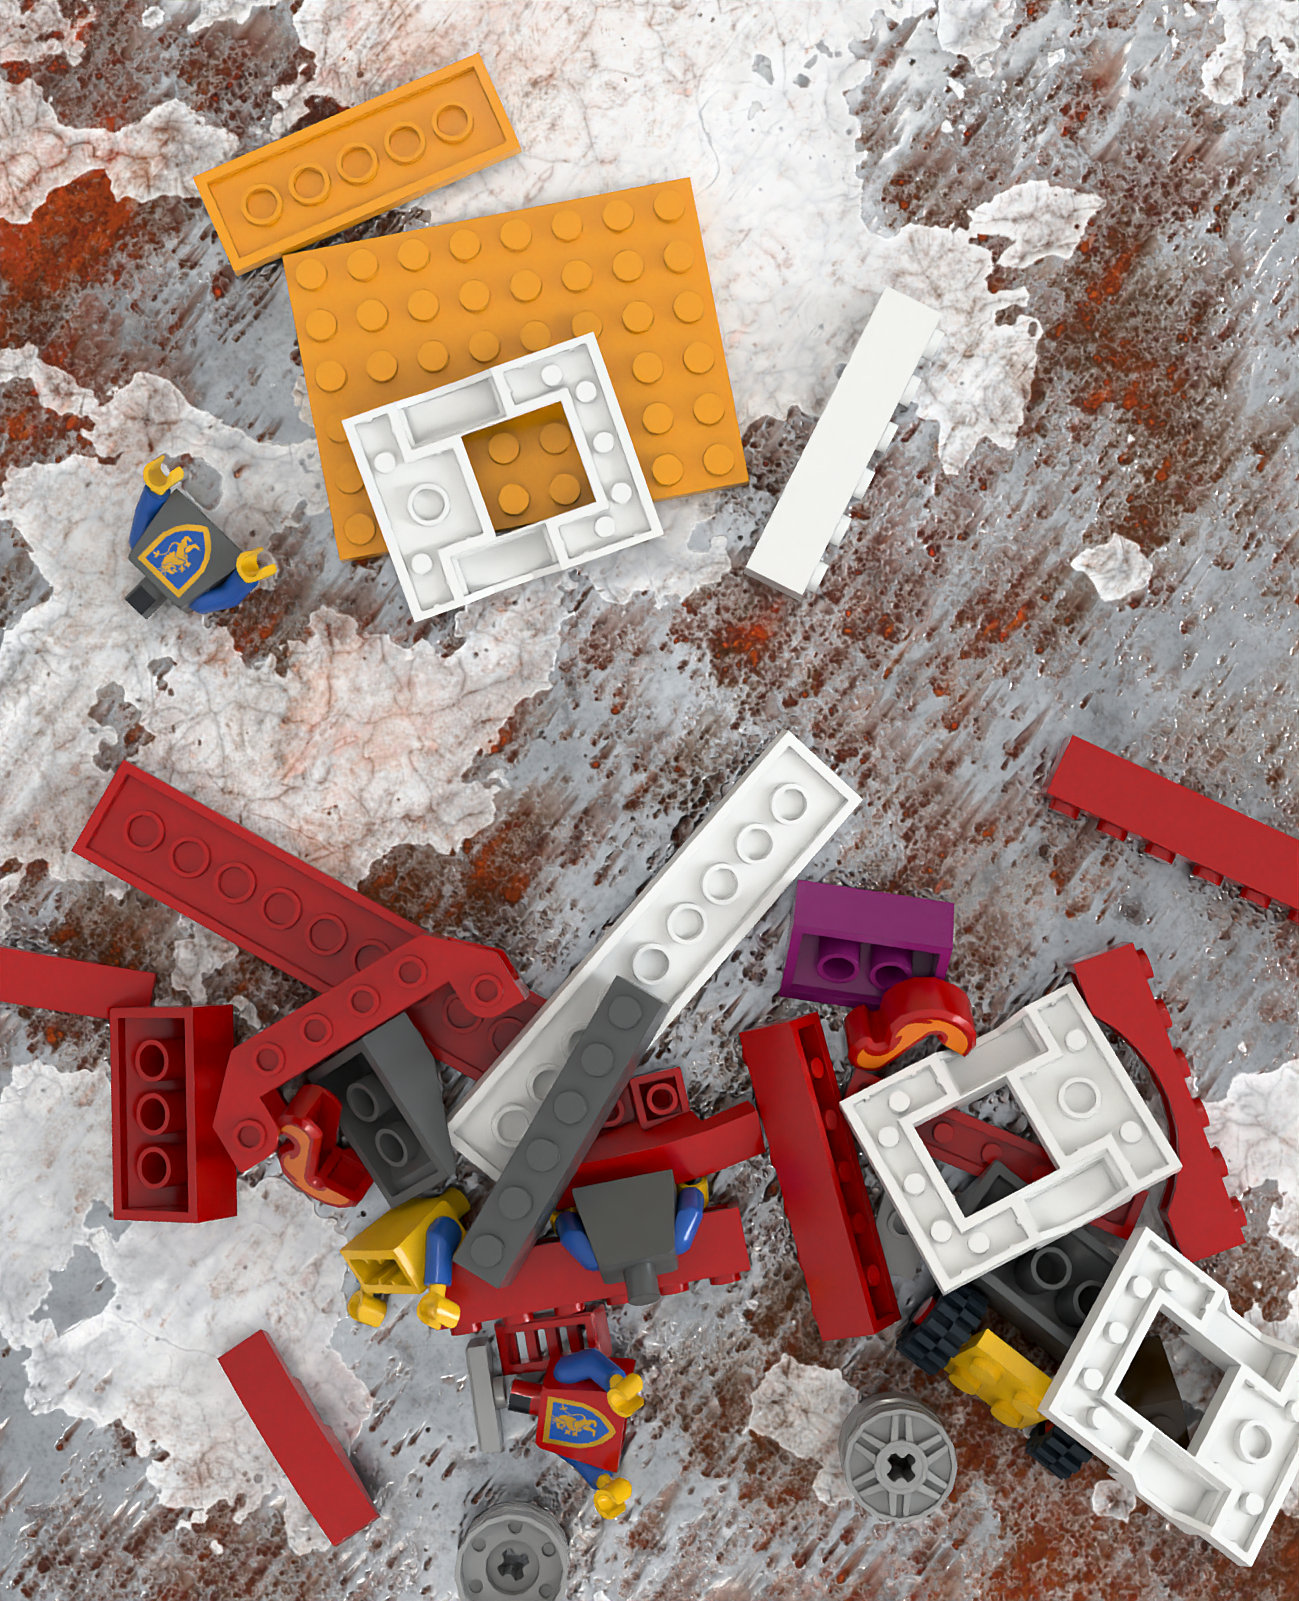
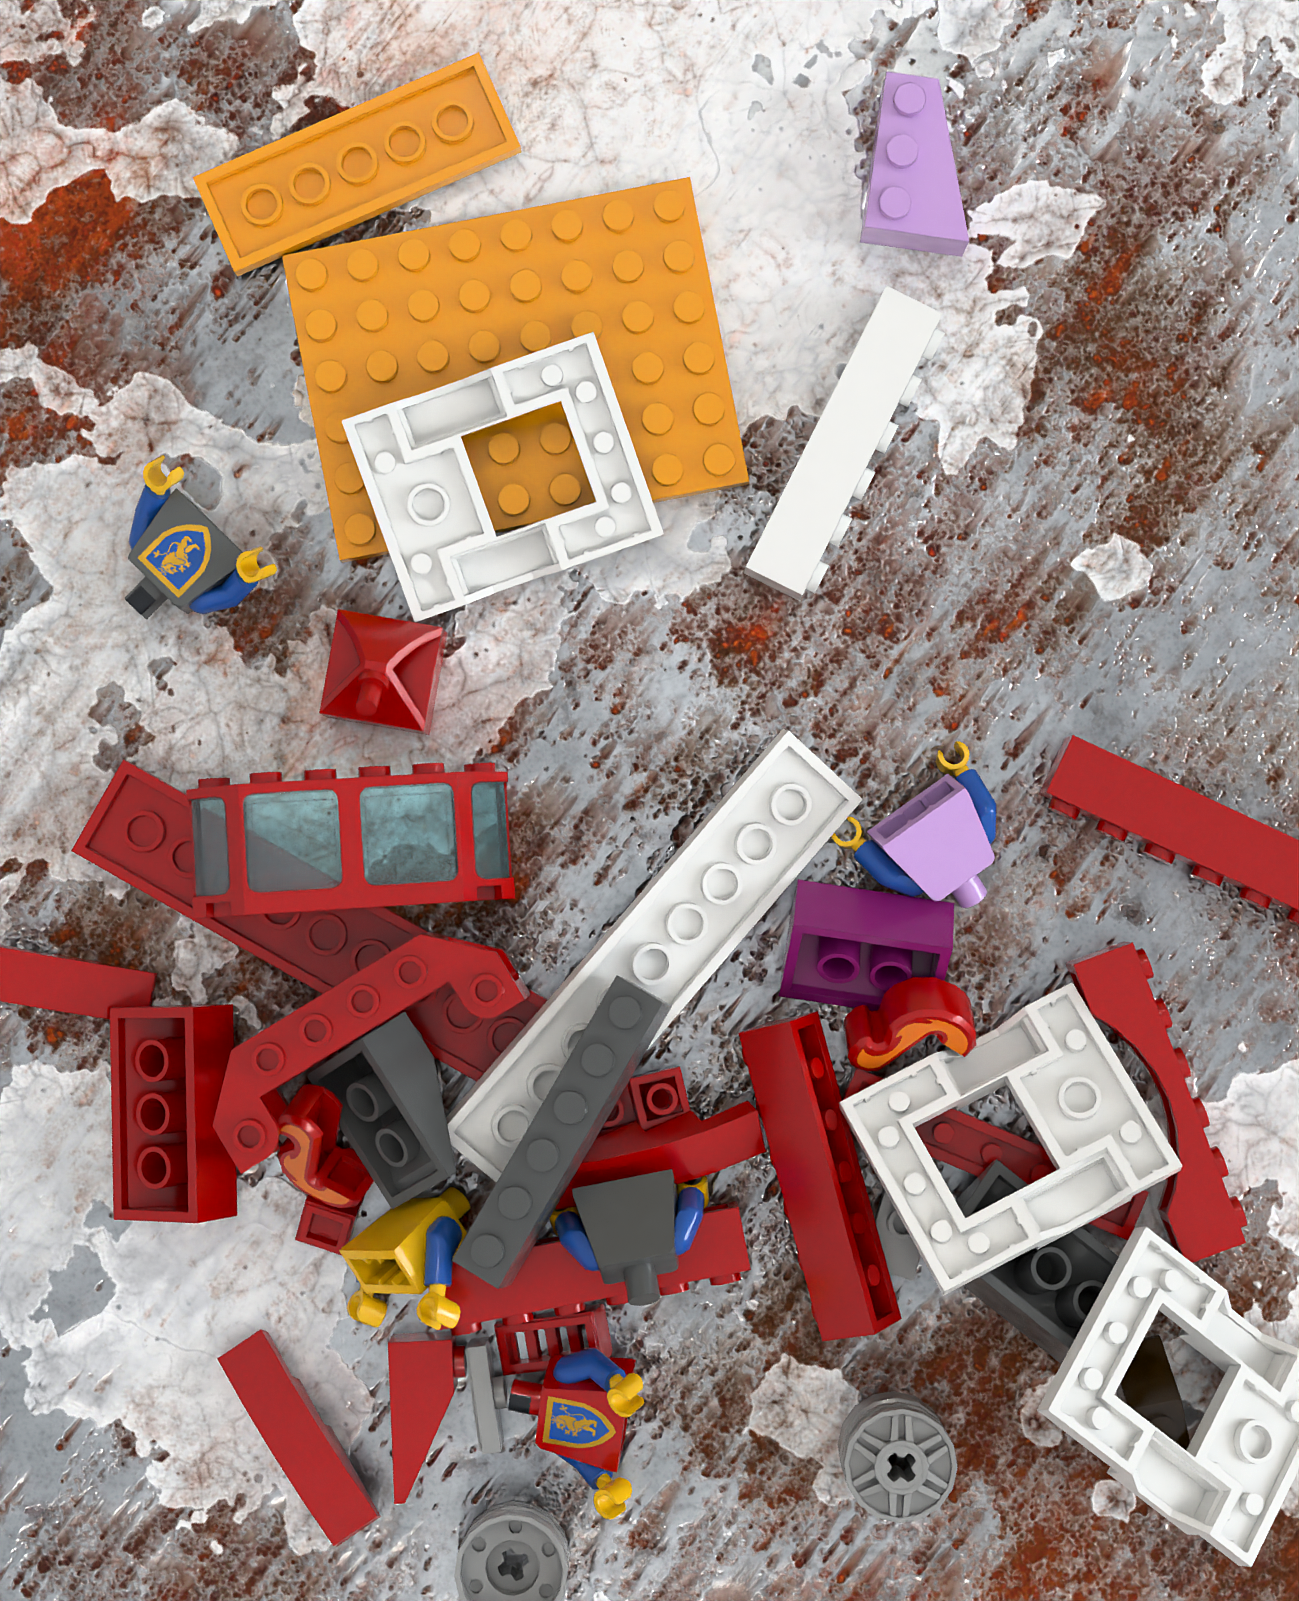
plate [895,1283,1092,1480] -> none
none -> windscreen [186,763,515,918]
none -> red slope [295,1195,364,1255]
none -> red piece [319,609,447,735]
none -> red slope [388,1331,467,1504]
none -> lavender torso [831,741,996,908]
none -> lavender wedge [860,72,969,257]

